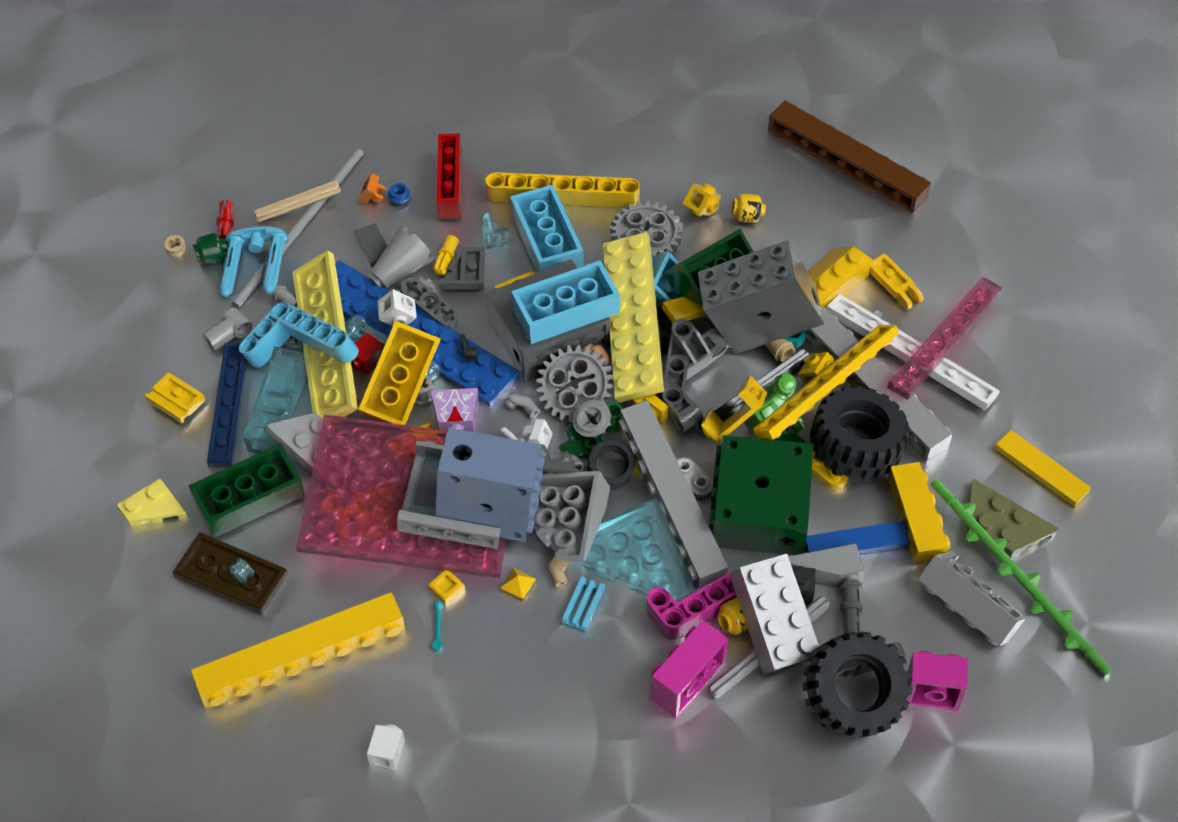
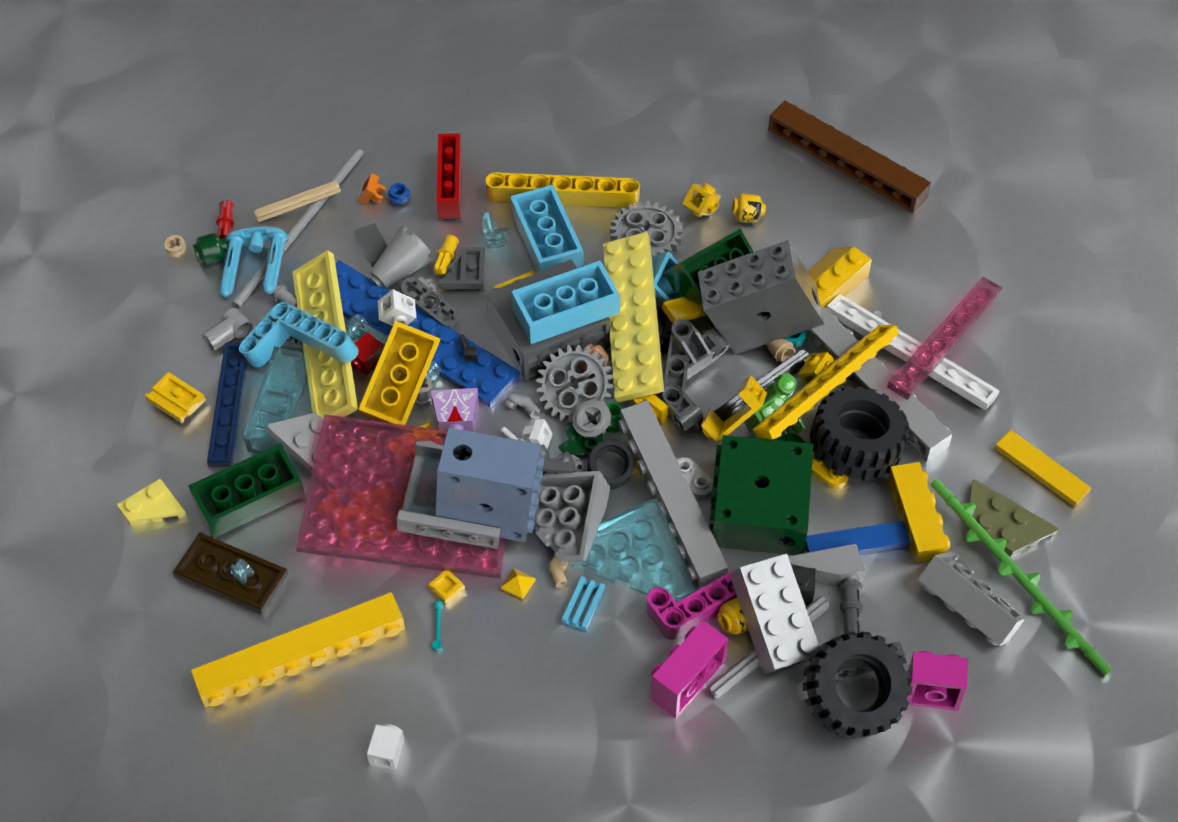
yellow hinge [869,253,924,310] -> none

